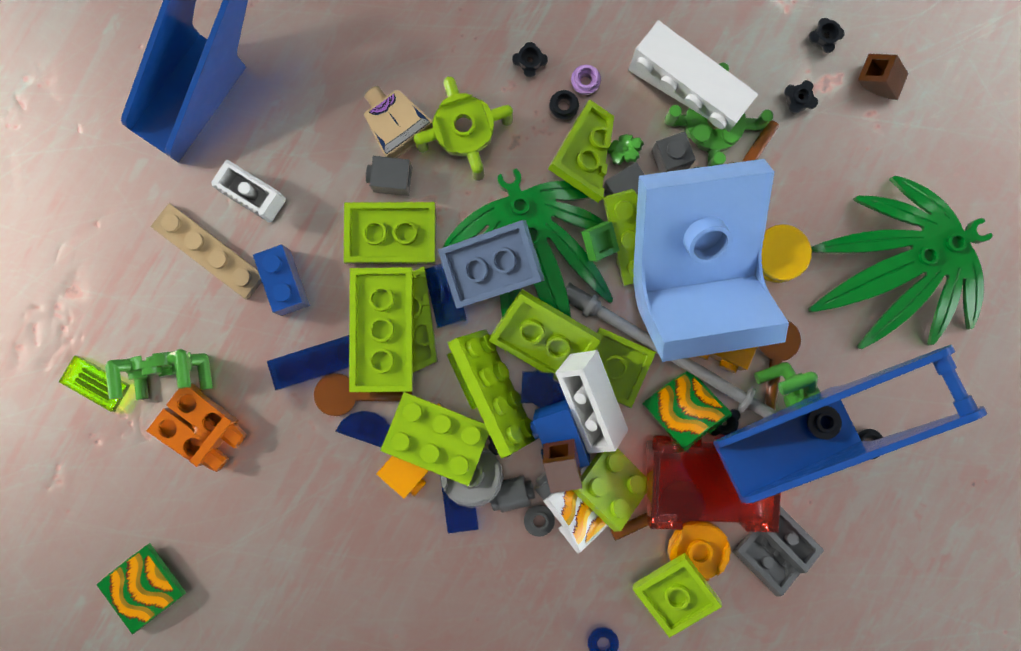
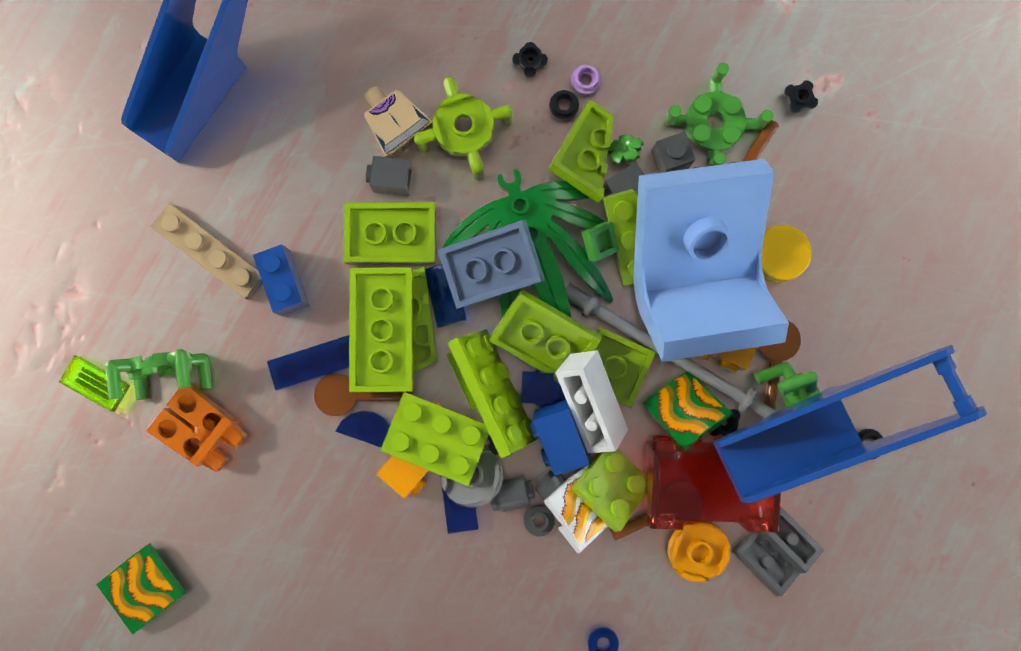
white brick [211,160,286,222] -> none
reddish brown brick [543,439,582,493] -> none
white wedge [628,20,758,132] -> none
lime plate [633,553,722,638] -> none
black plate [807,406,842,440] -> none
green plant [808,176,993,349] -> none
black plate [809,18,845,53] -> none
reddish brown brick [858,54,909,100] -> none

